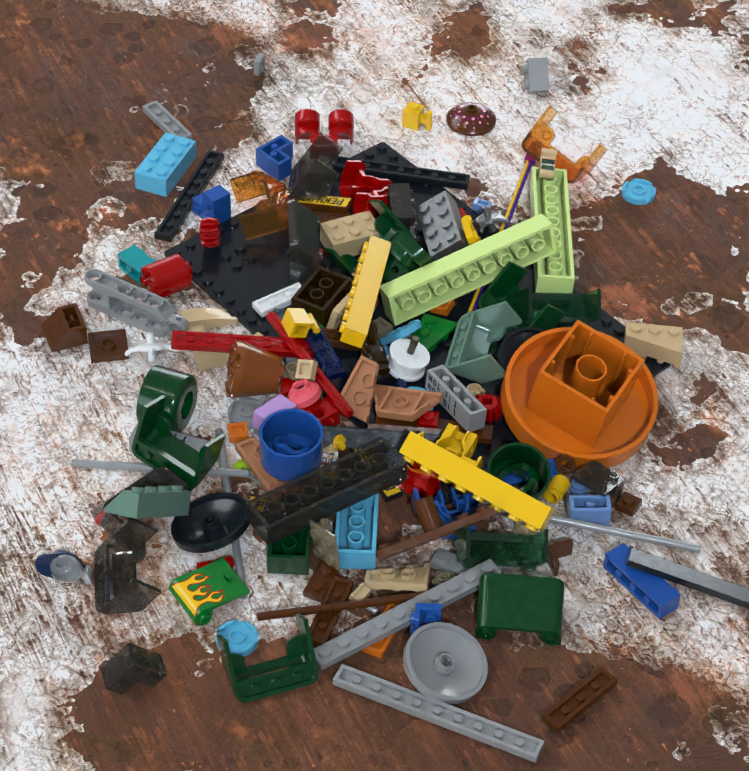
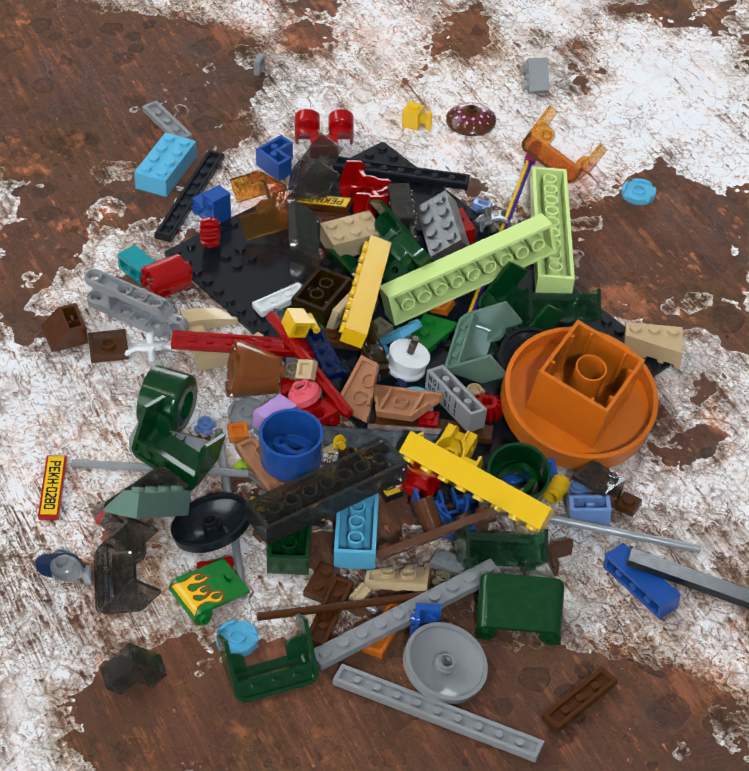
dark tan hinge [310,518,341,571] -> none
yellow plate [461,215,481,245] -> none
tan leg [539,148,557,180] -> none
reddish brown plate [555,454,590,484] -> none
none -> tile [38,455,67,520]
none -> medium blue plate [194,416,217,435]

